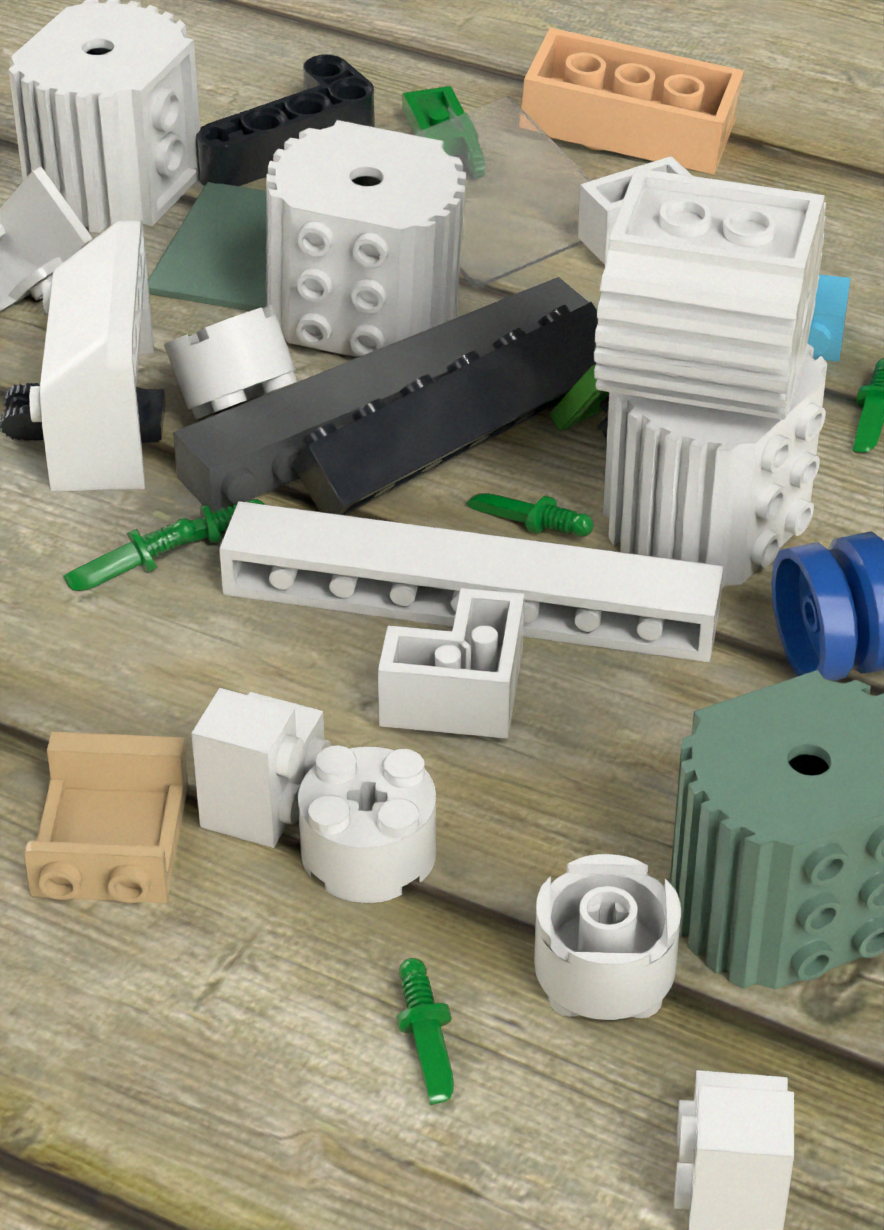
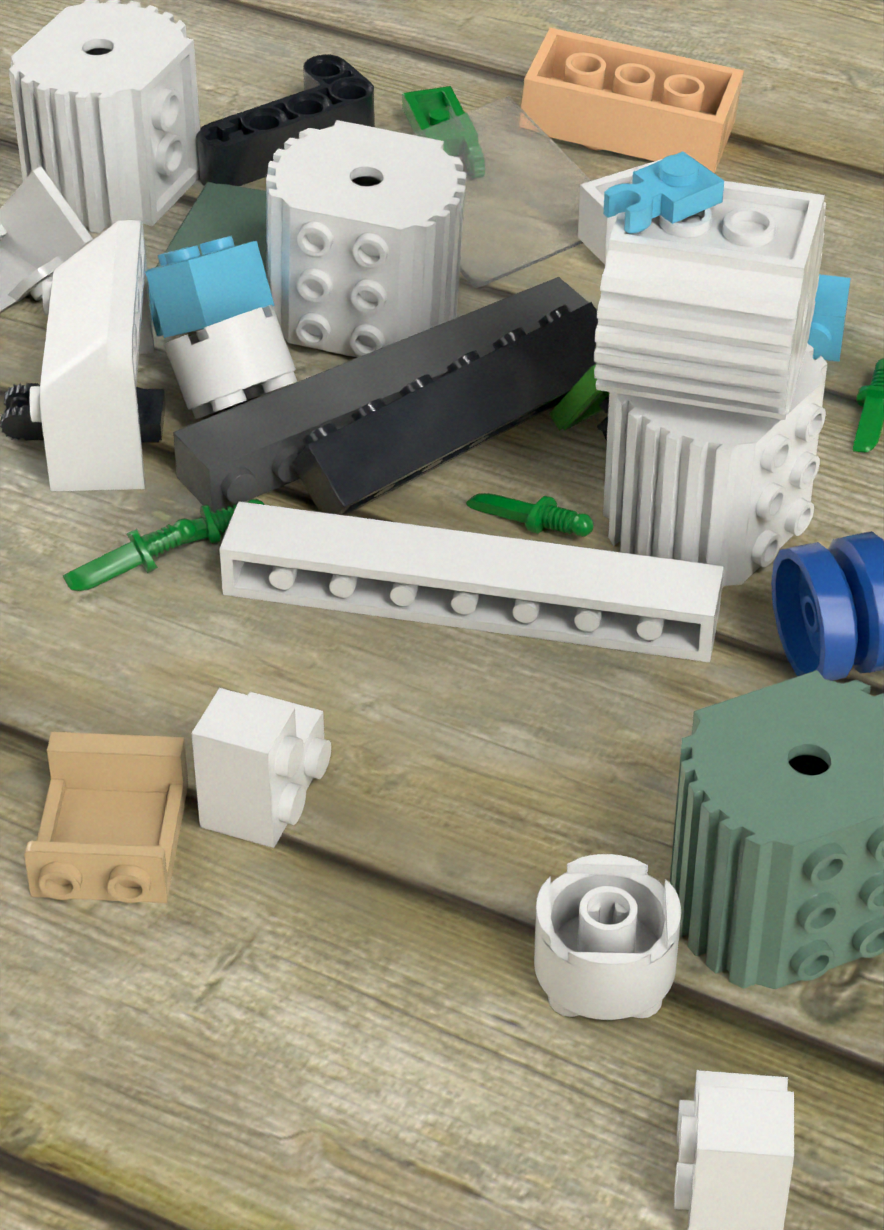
white brick [298,745,436,903] -> none
white brick [378,588,524,739] -> none
green piece [396,958,454,1105] -> none
none -> medium azure brick [145,235,275,338]
none -> medium azure plate [603,151,724,234]

